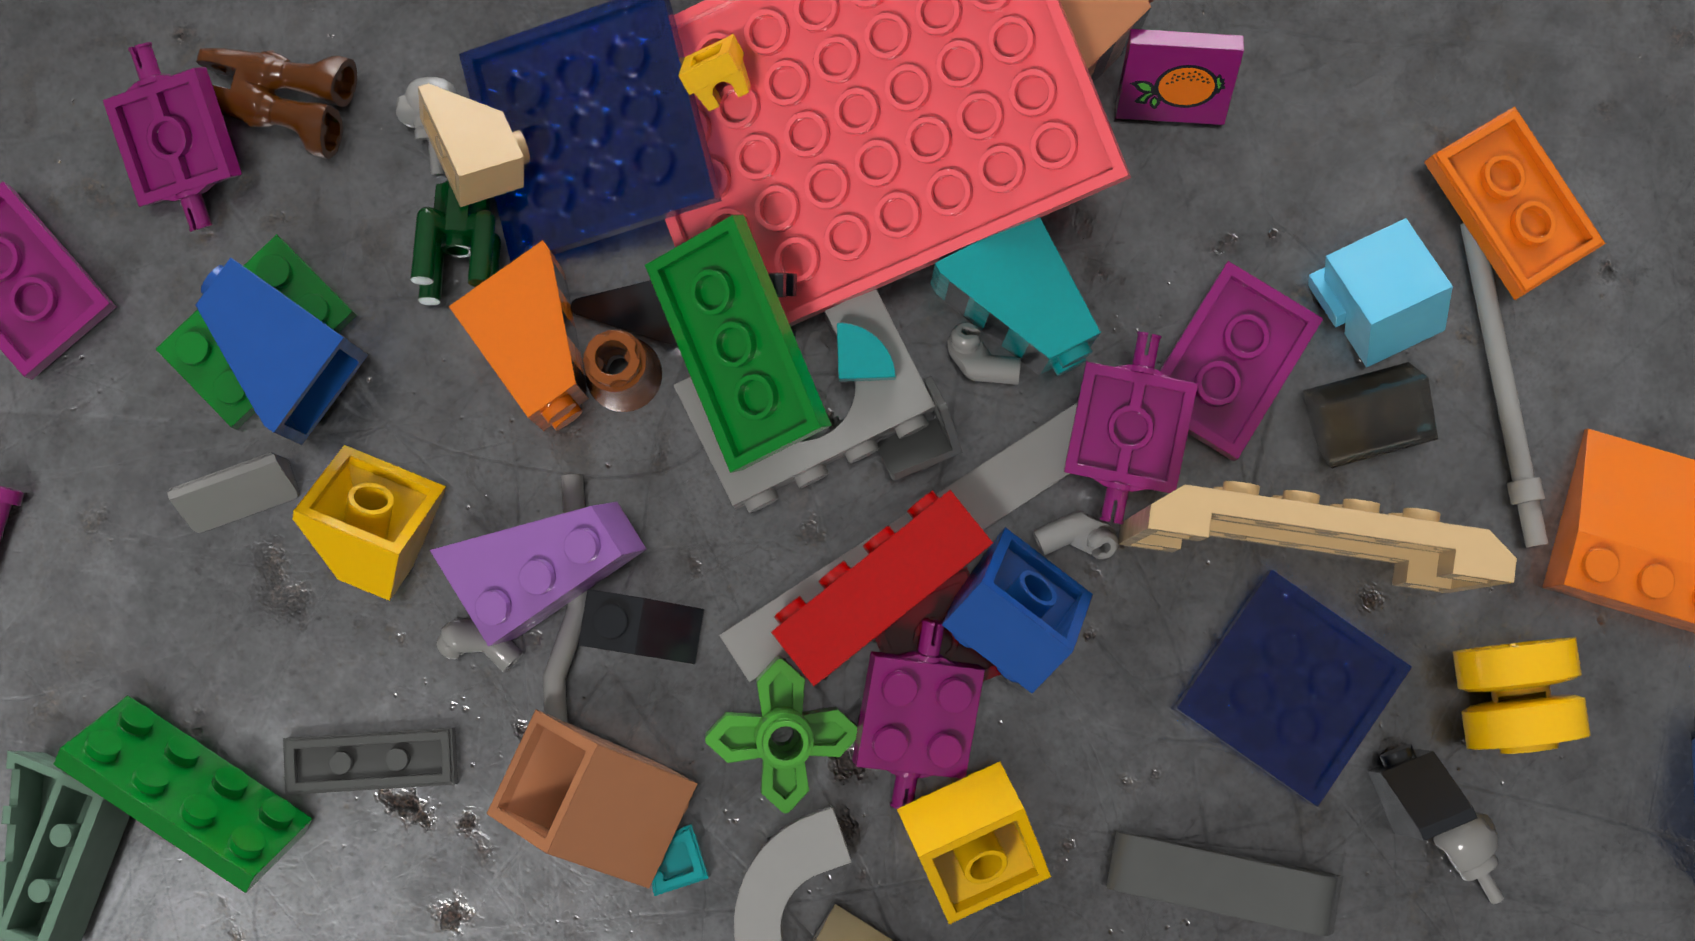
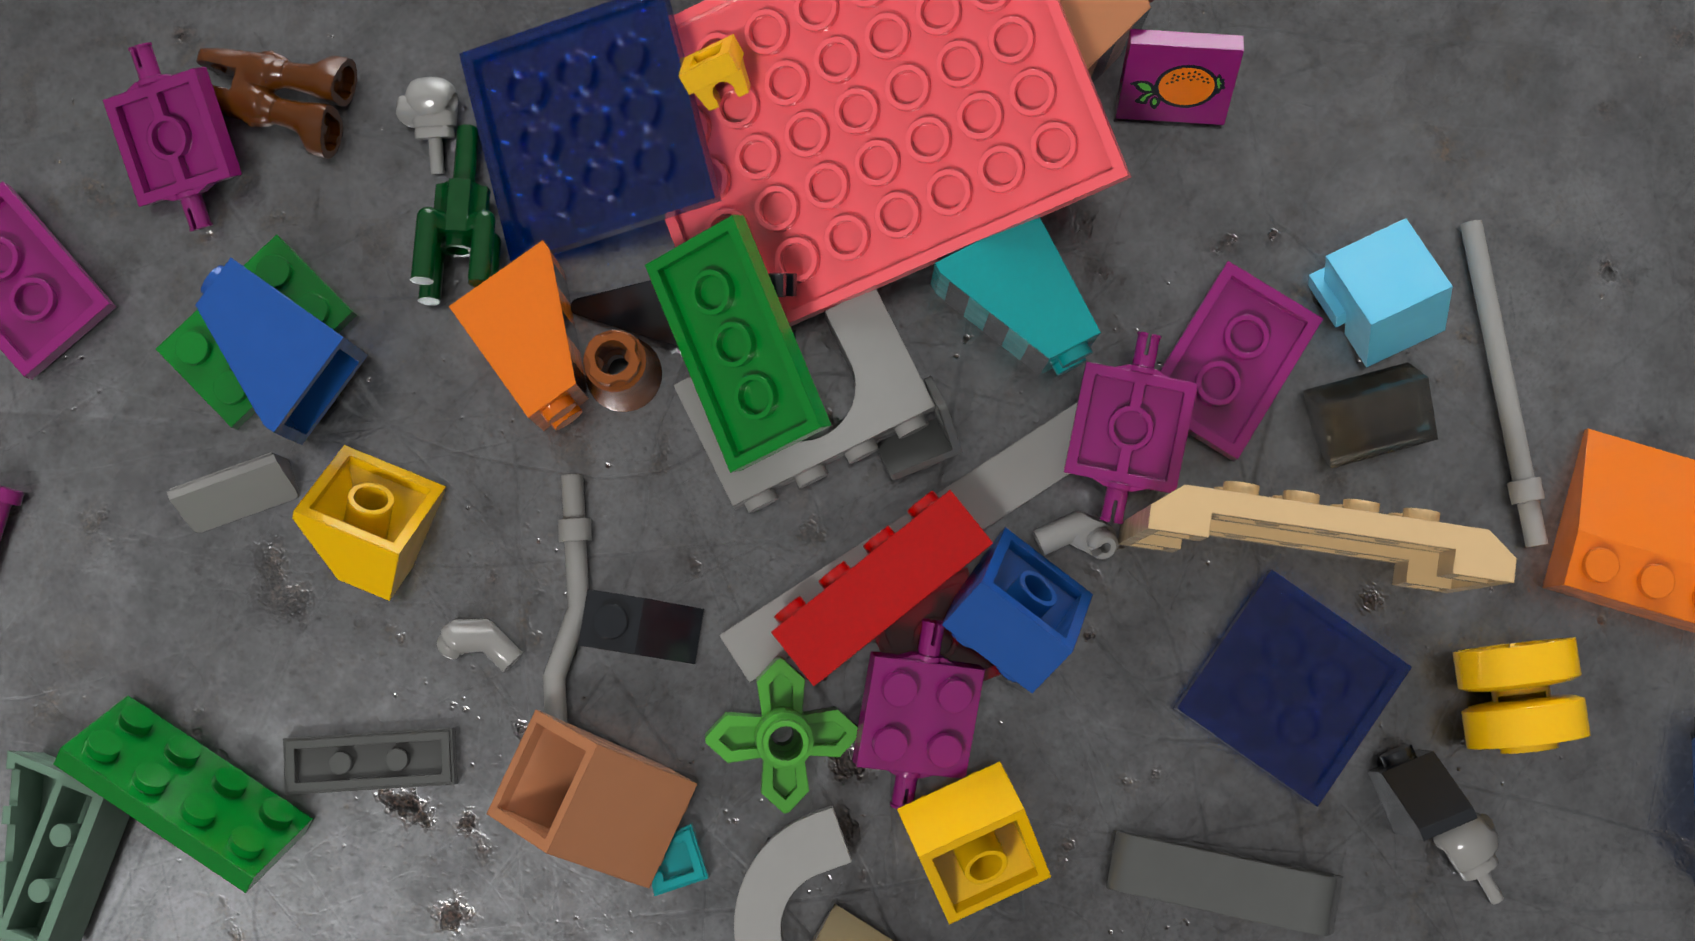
tan slope [418,83,530,207] -> none
medium lavender wedge [430,502,647,647] -> none
teal tile [837,323,896,382] -> none
light grey arm [947,322,1021,385] -> none
orange tile [1424,106,1606,300] -> none

